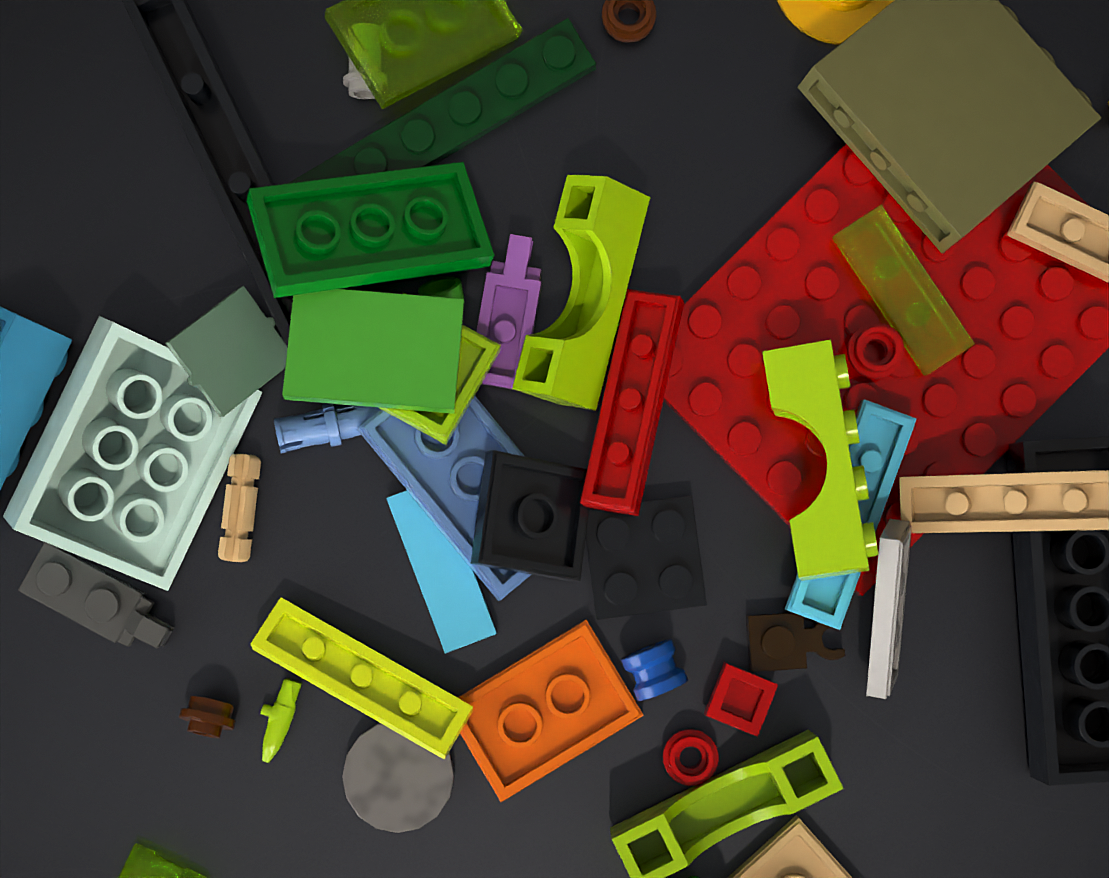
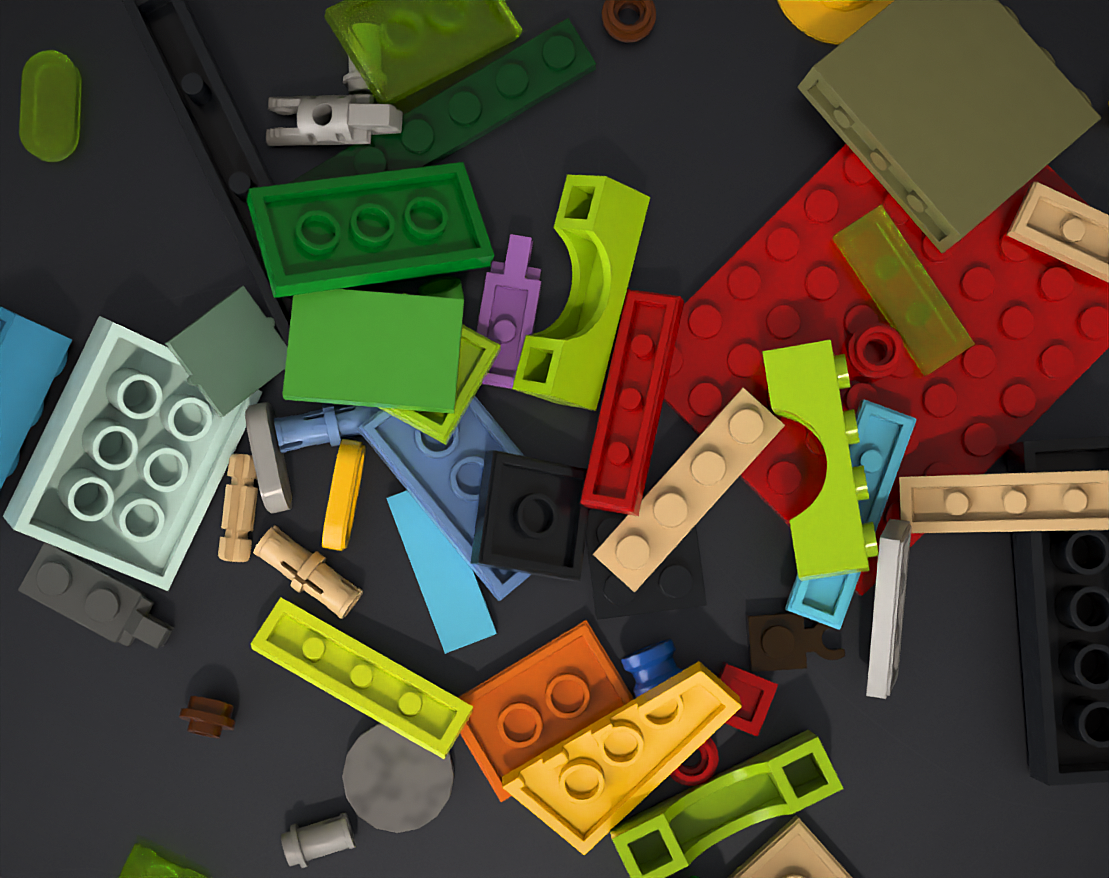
lime helmet [260,678,302,763] -> none
none -> clear neon green tile [19,50,81,162]
none -> light grey tile [245,401,292,514]
none -> tan pin [253,525,363,619]
none -> light grey hinge [266,94,403,146]
none -> light grey pin [281,812,356,868]
none -> yellow tile [322,439,366,551]
none -> yellow wing [502,661,742,855]
none -> tan plate [592,388,785,592]

